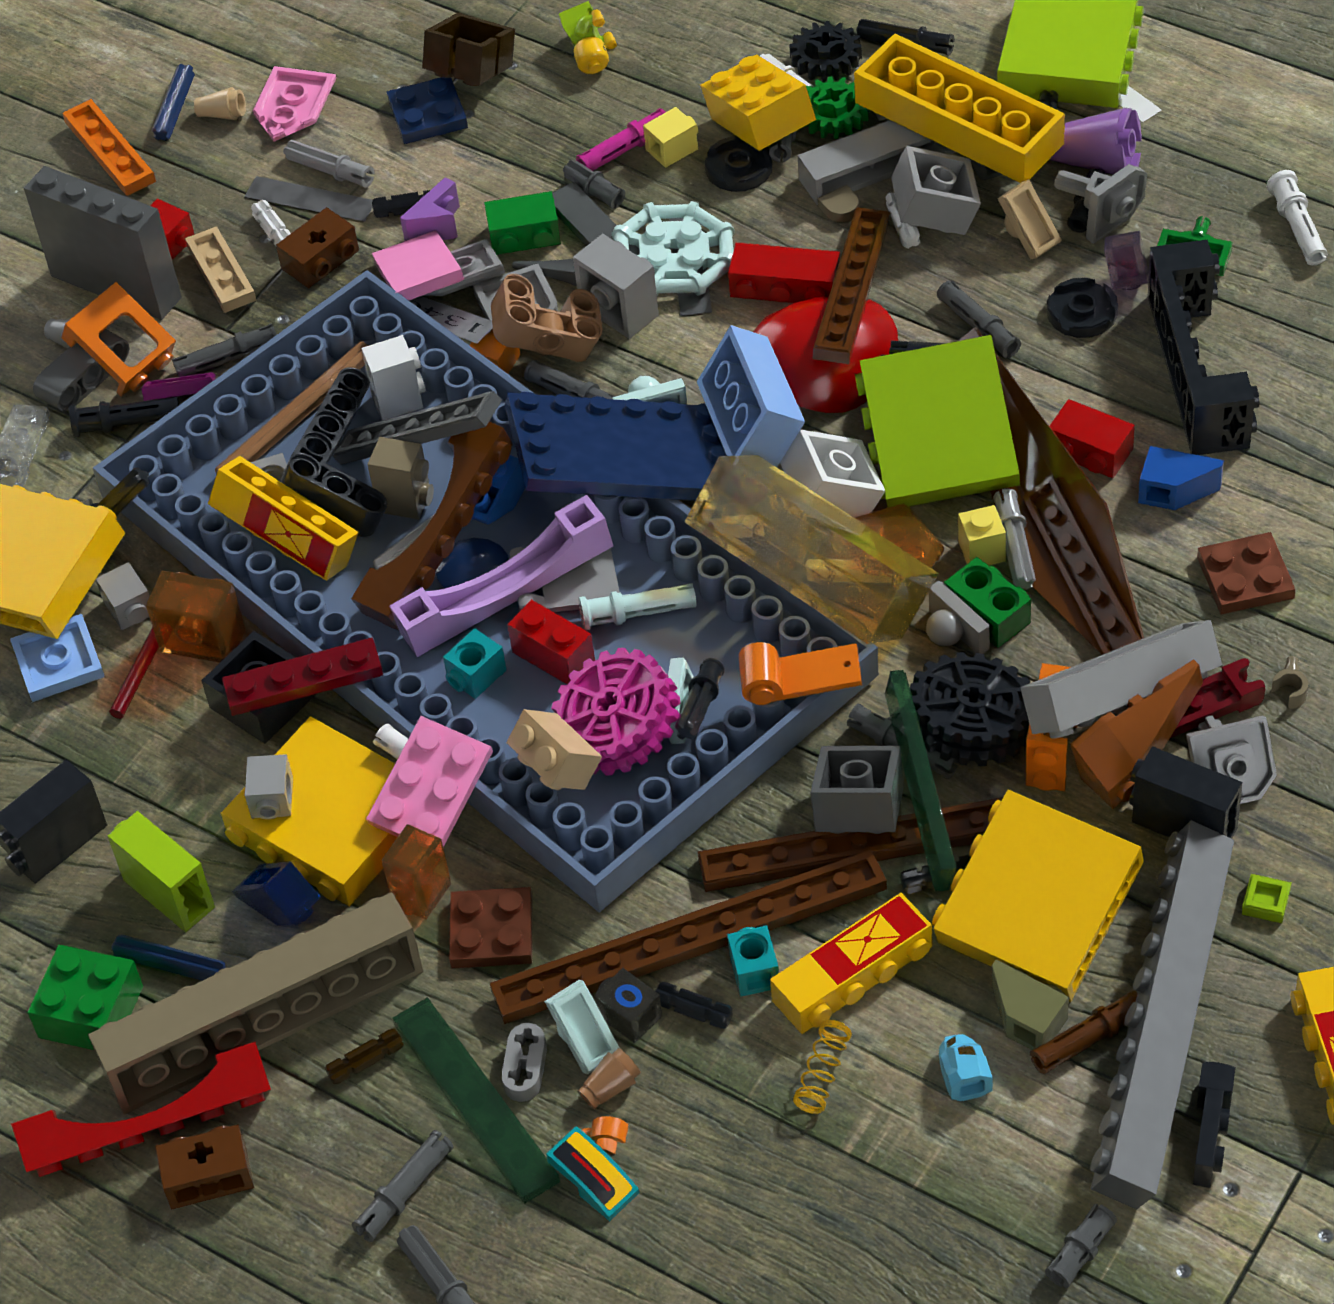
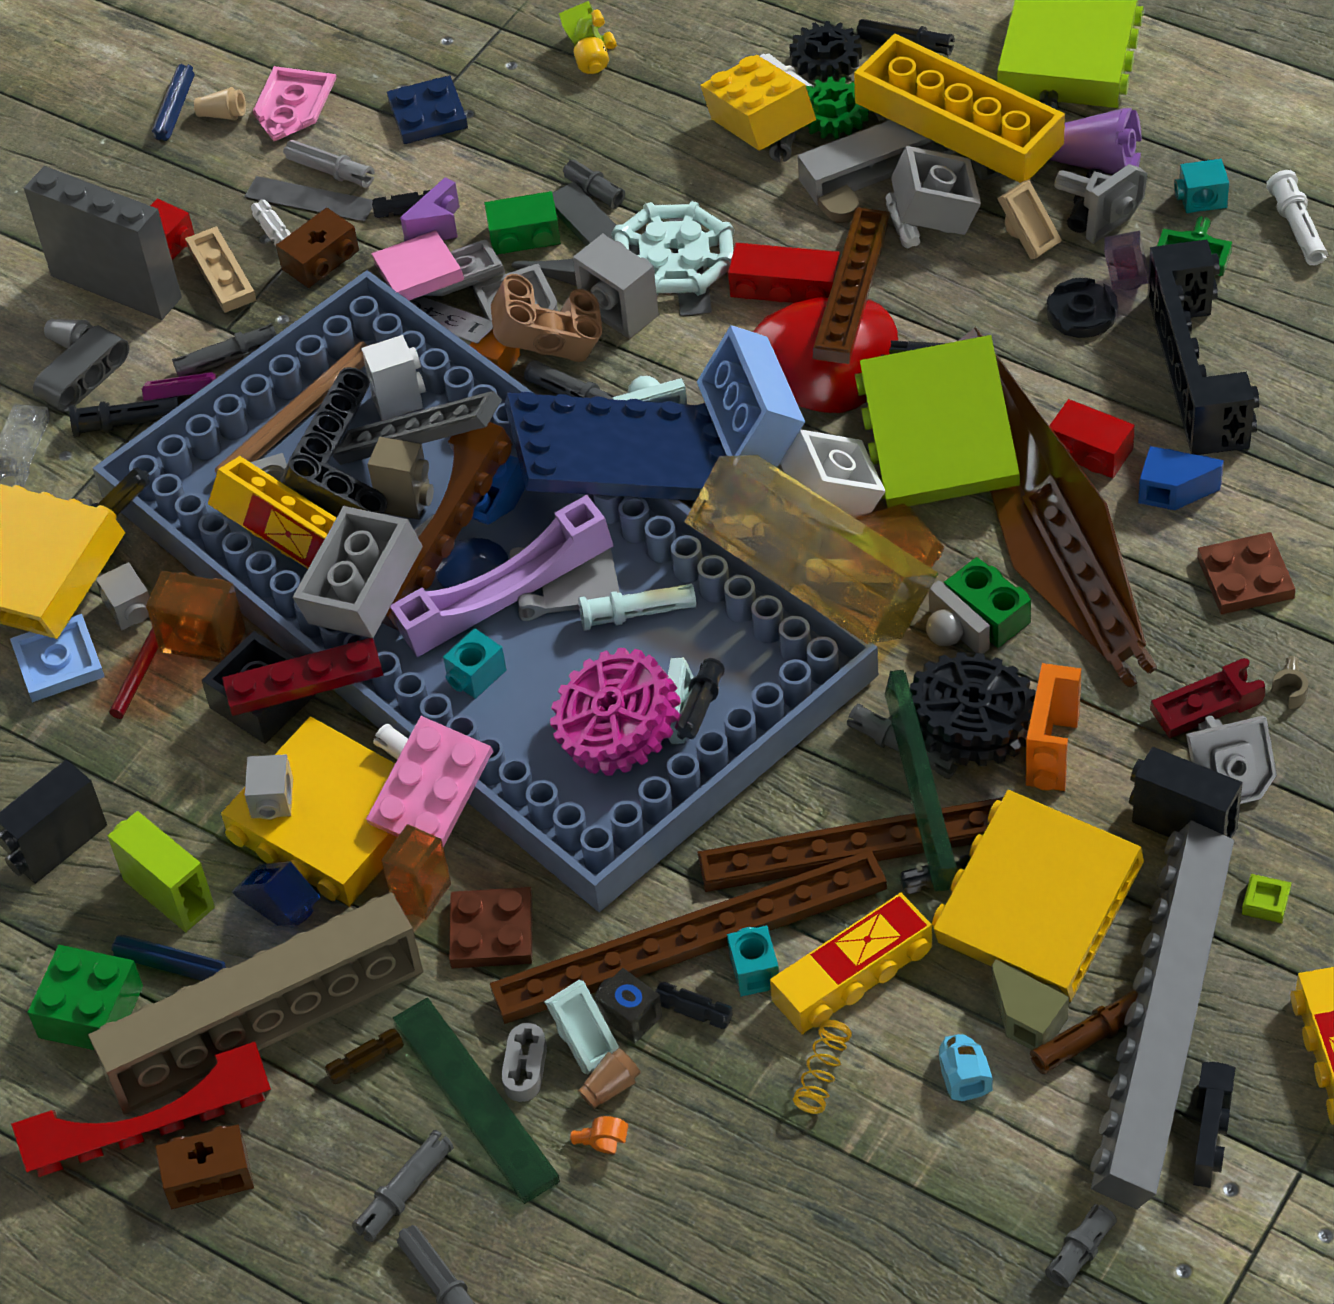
orange window [61,282,176,397] -> none
orange plate [62,99,156,196] -> none
dark brown piece [422,12,515,86] -> none
tan brick [506,709,602,790] -> none
red brick [507,599,595,685] -> none
slope [546,1126,640,1221] -> none
dark pink pin [576,108,666,171] -> none
light yellow brick [643,107,698,168] -> none
black tile [705,136,772,192] -> none
orange door [739,642,862,705] -> none
dark grey brick [810,746,904,834] -> none
dark grey pin [937,281,1021,358] -> none
light yellow brick [958,505,1006,566] -> none
light grey axle [993,489,1036,590] -> none
light grey brick [1020,620,1222,738] -> none
dark orange wedge [1070,659,1203,809] -> none
white sticker [1119,86,1161,122] -> none
none -> light grey brick [293,506,423,638]
none -> teal brick [1174,158,1229,213]

